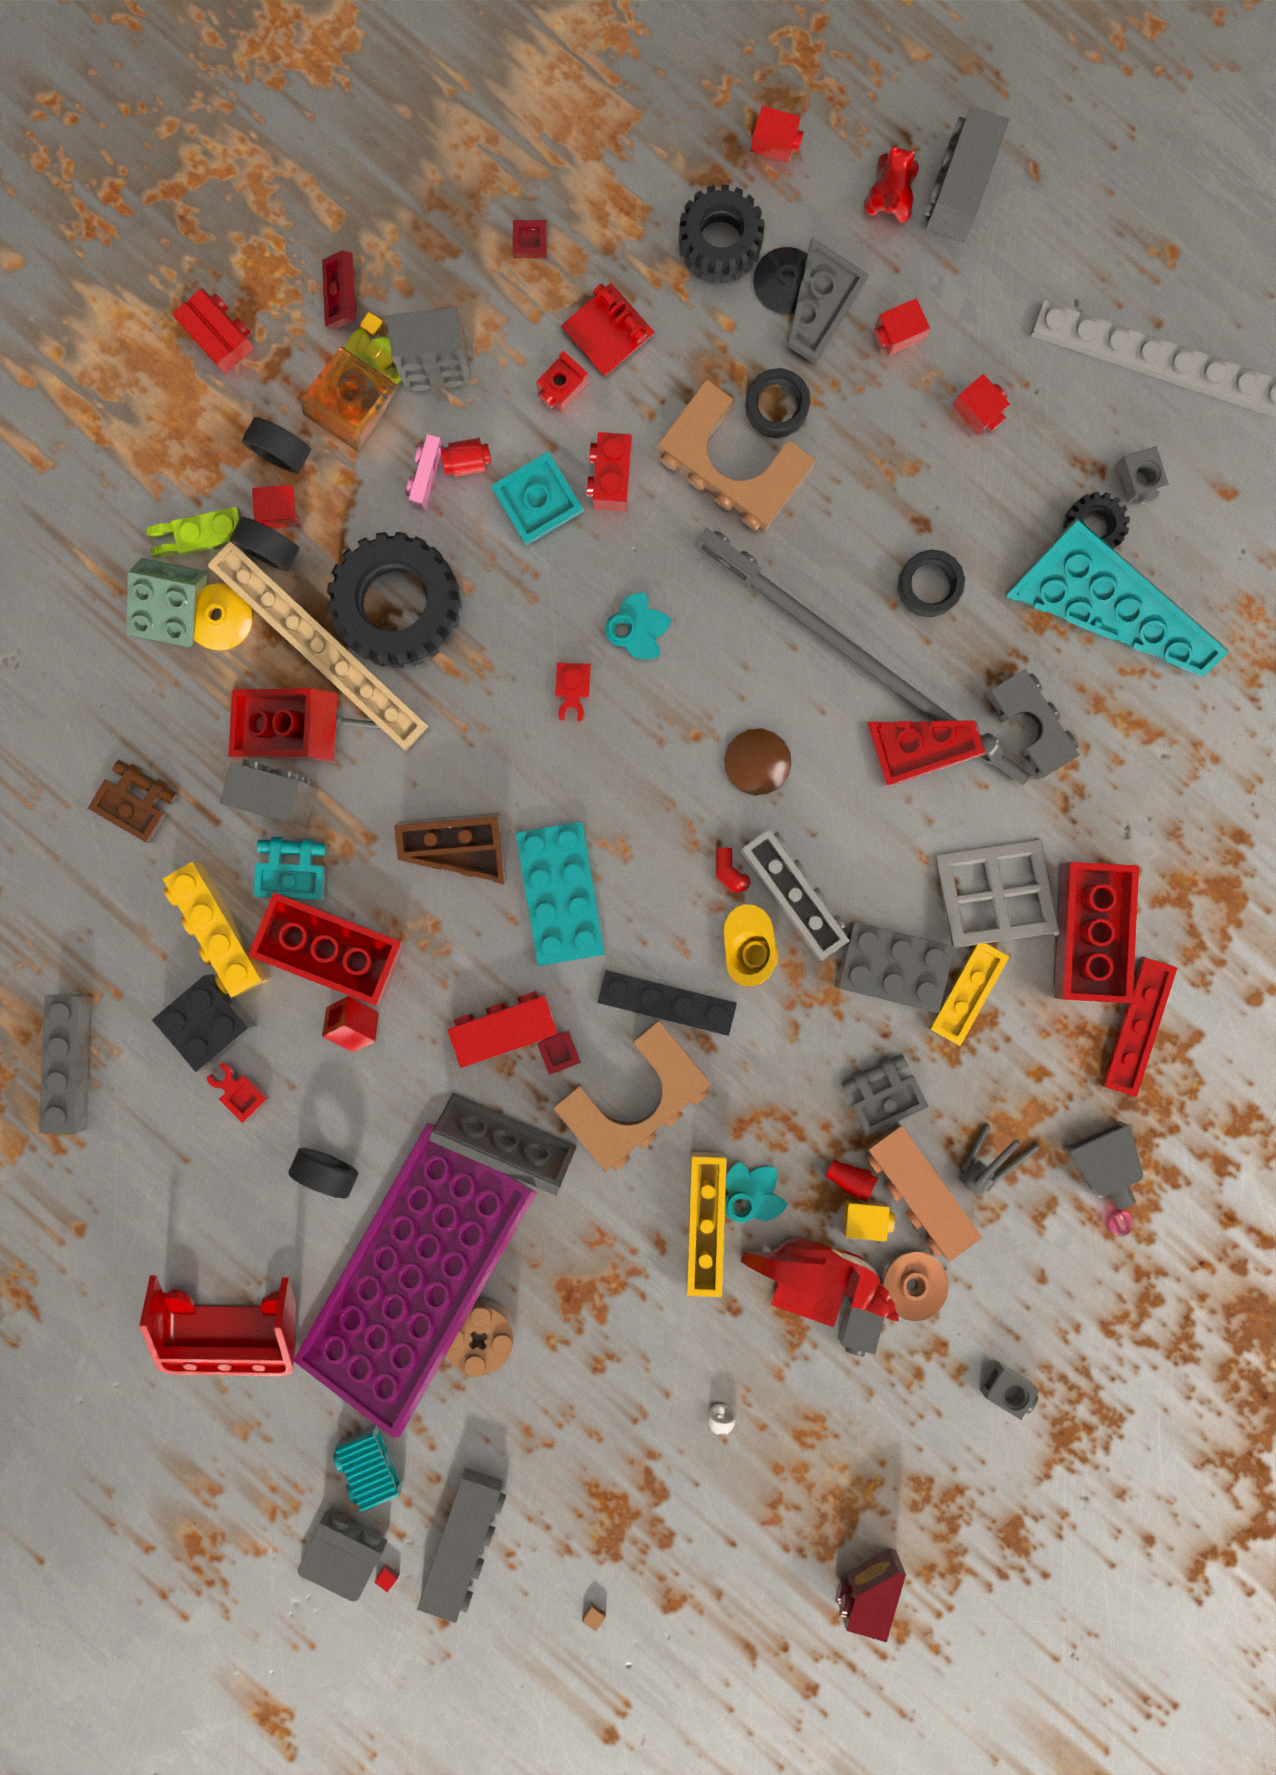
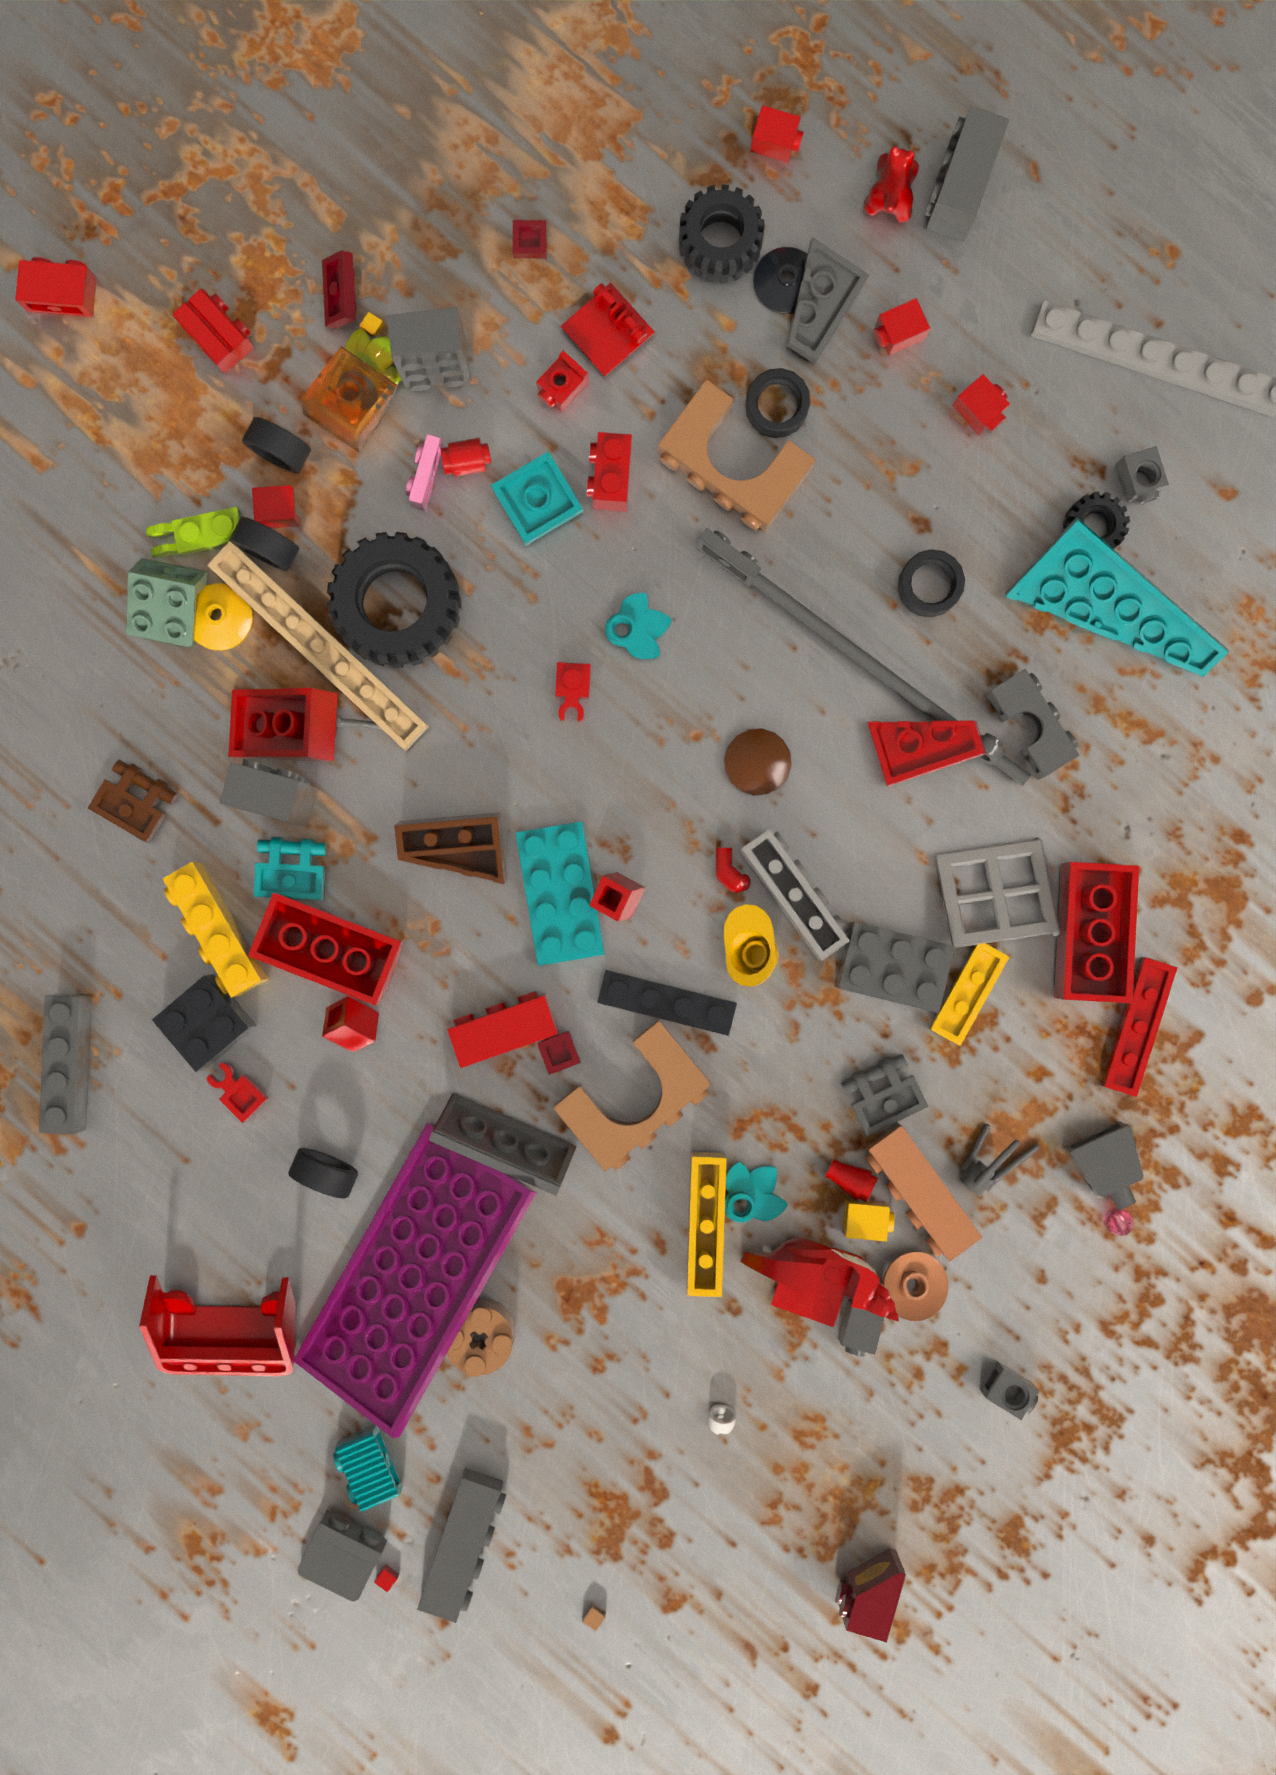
none -> red brick [15,257,97,317]
none -> red brick [589,872,646,922]

